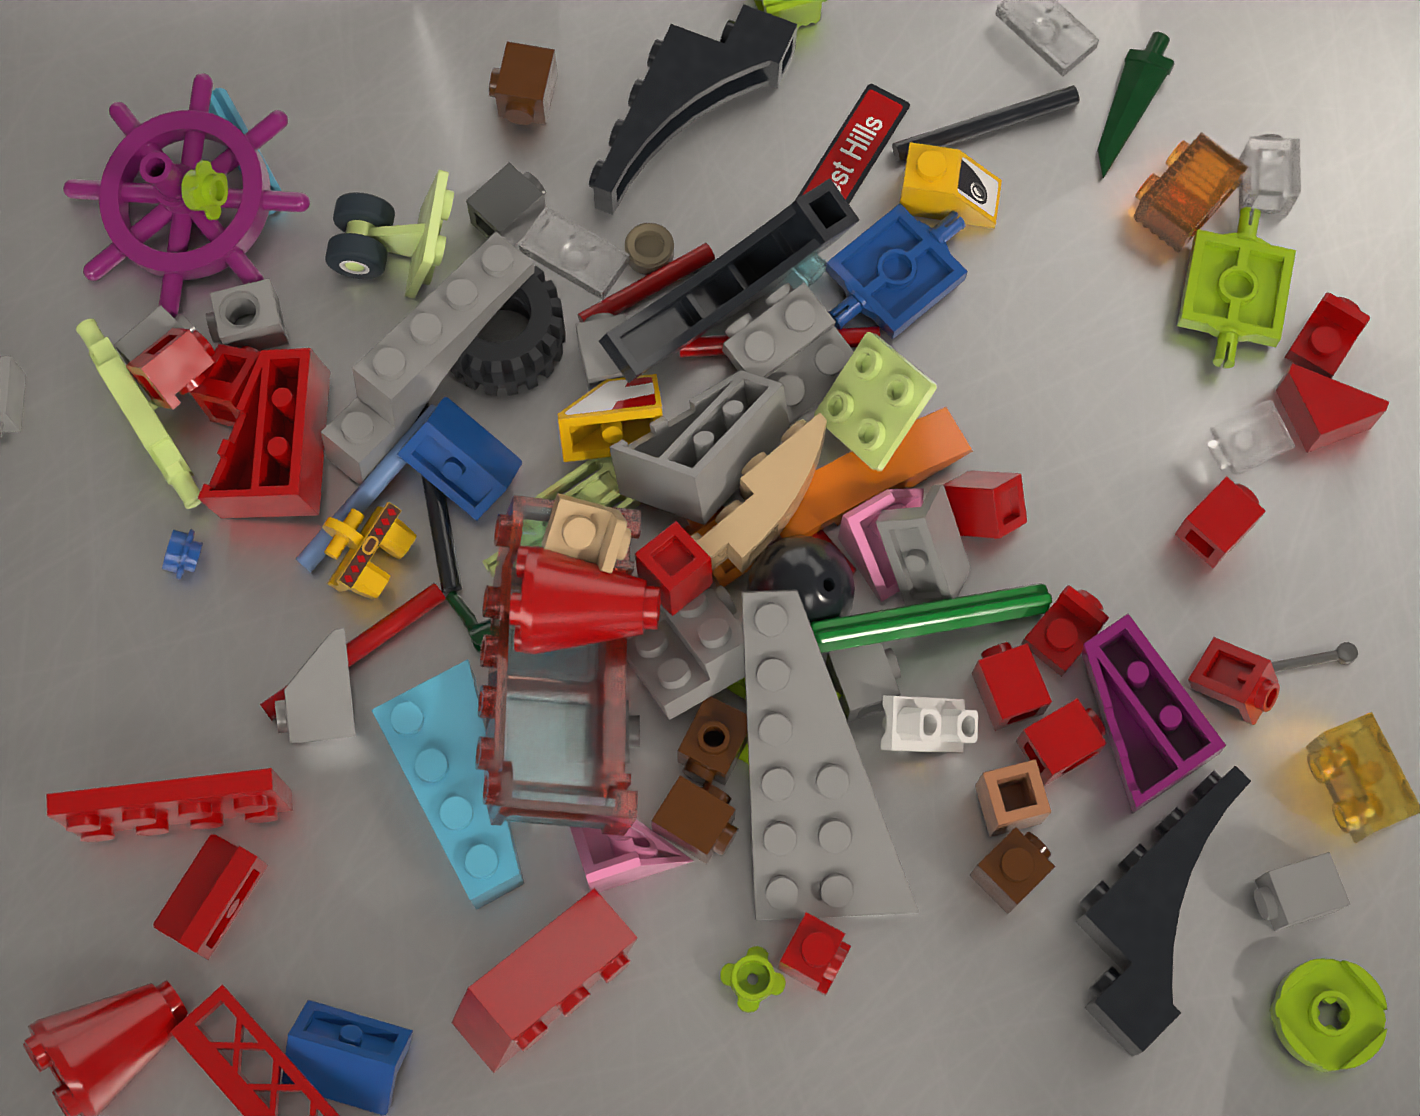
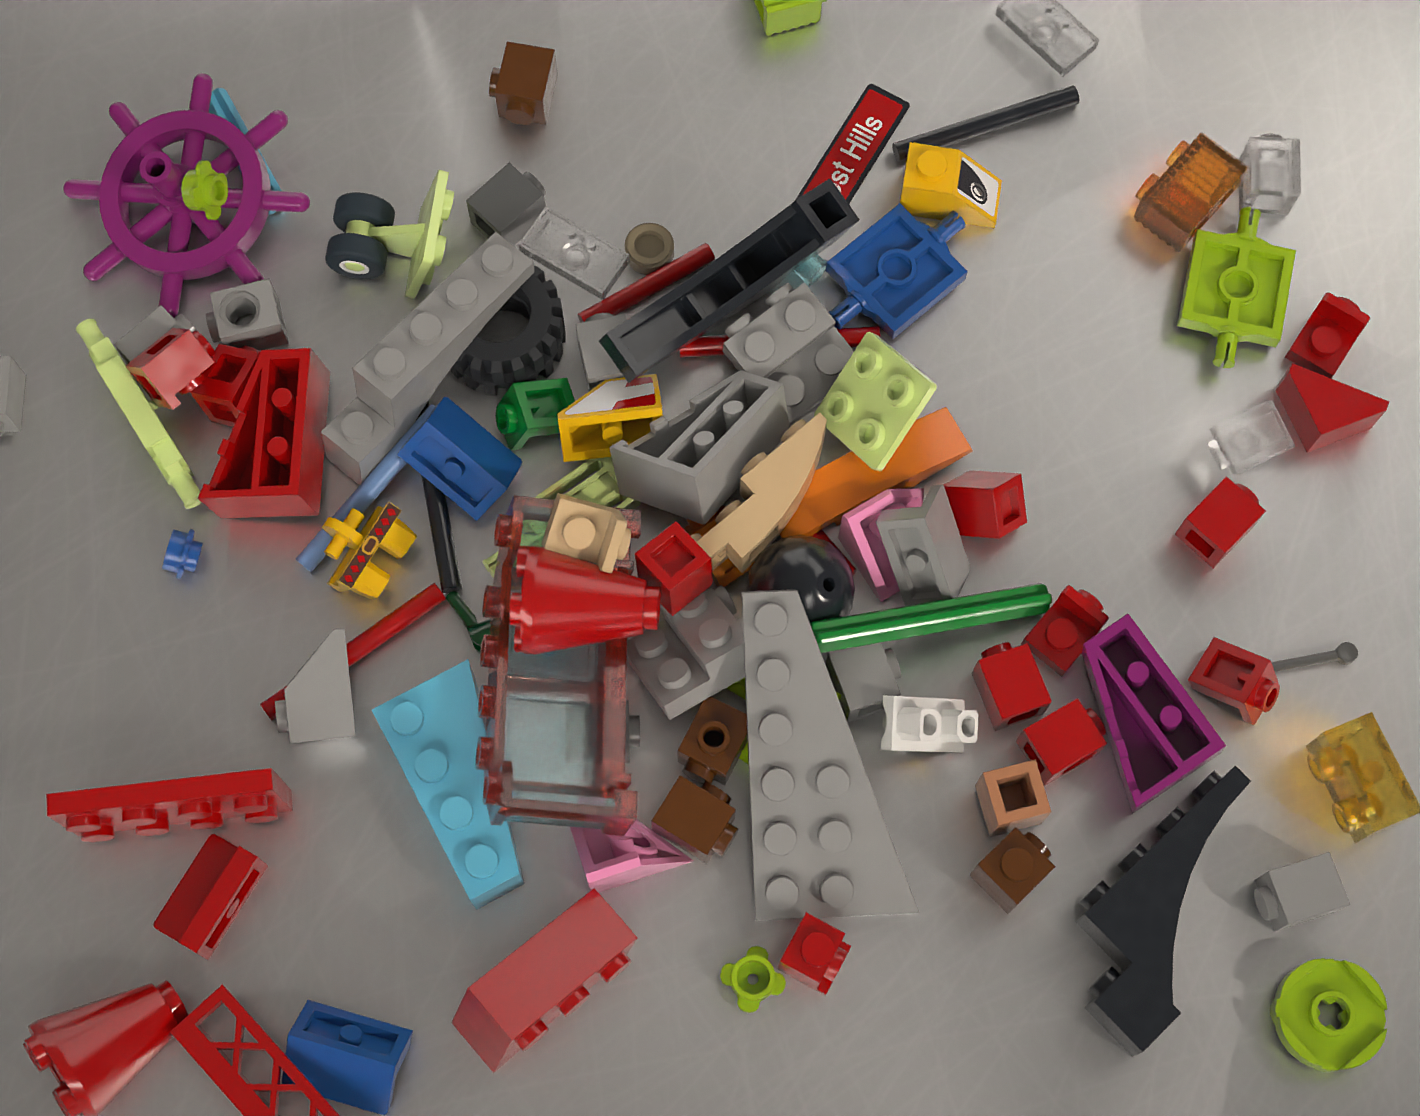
black arch [589,4,798,215] -> none
dark green bar [1097,32,1175,178] -> none
none -> green bracket [495,378,575,450]

